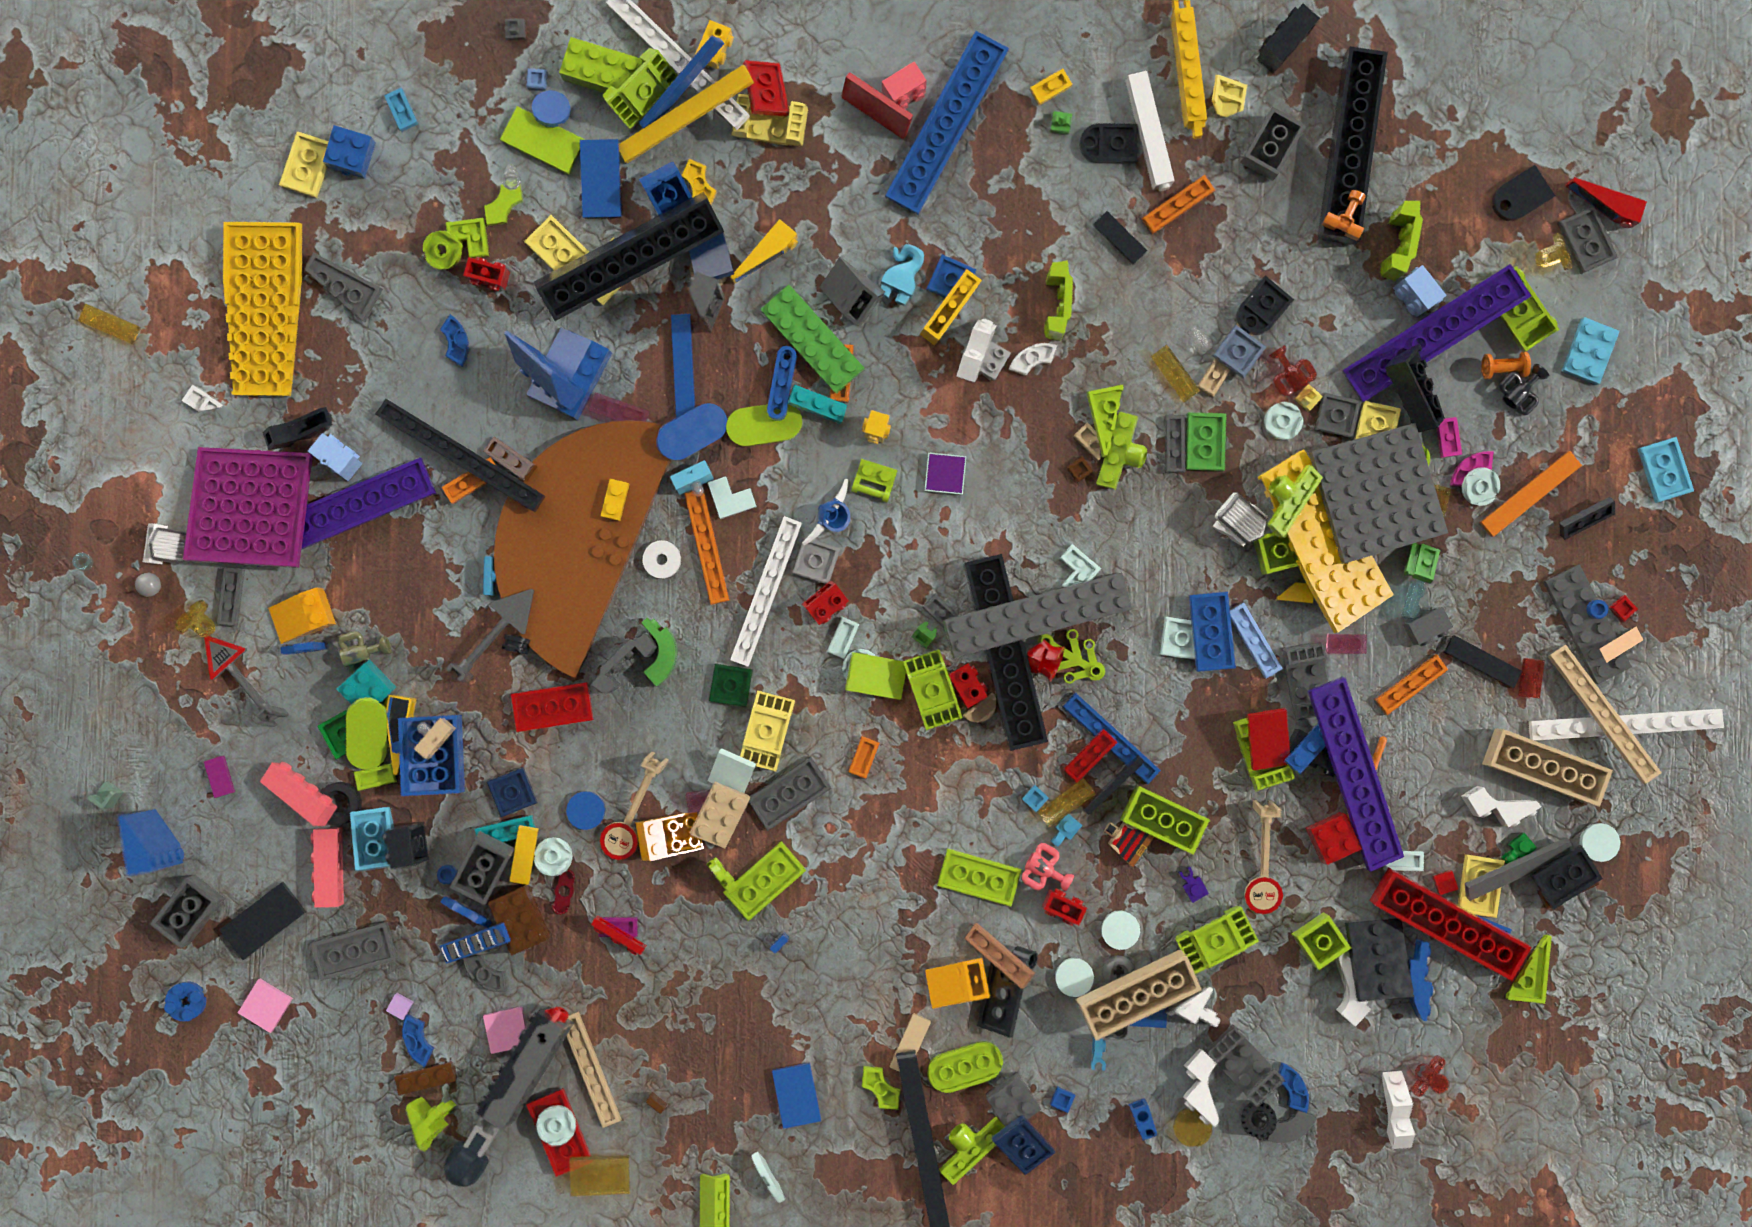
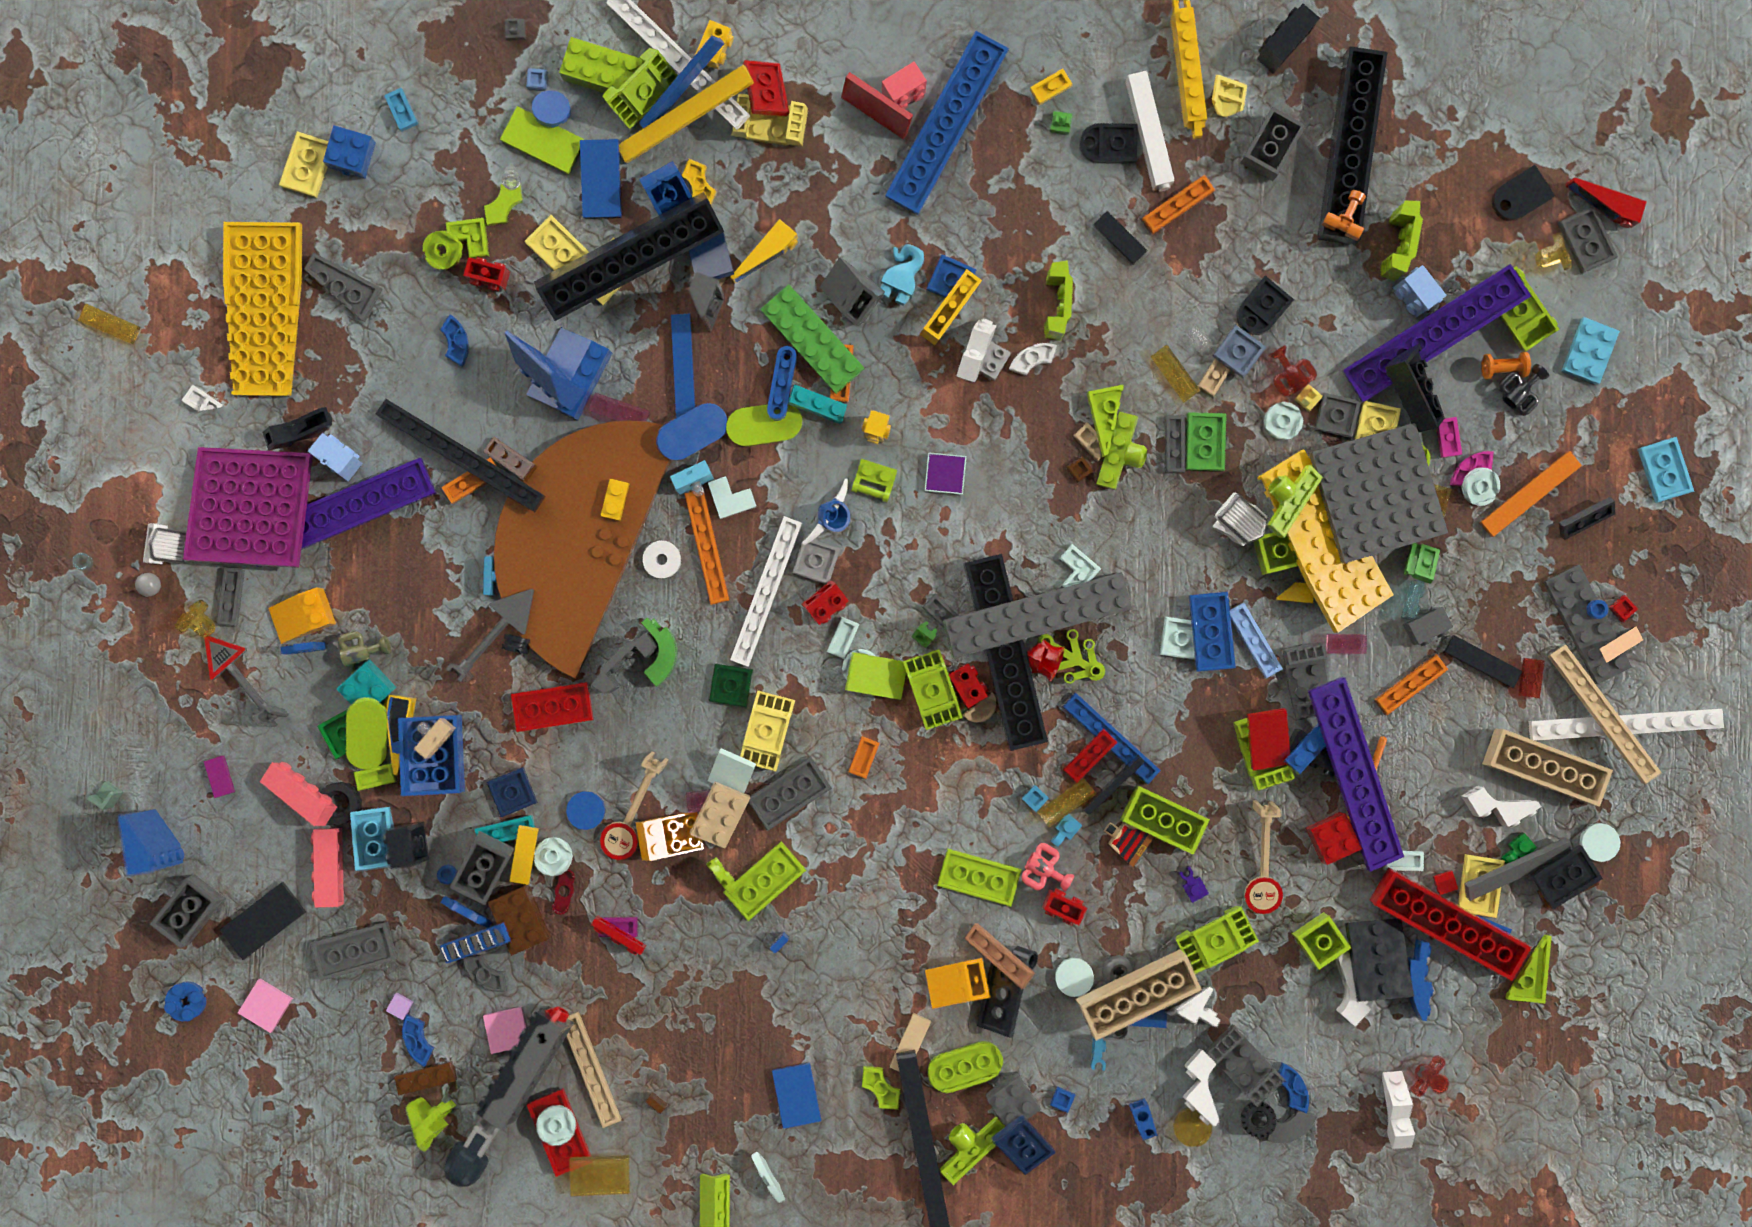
light aqua tile [1101,910,1140,950] -> none

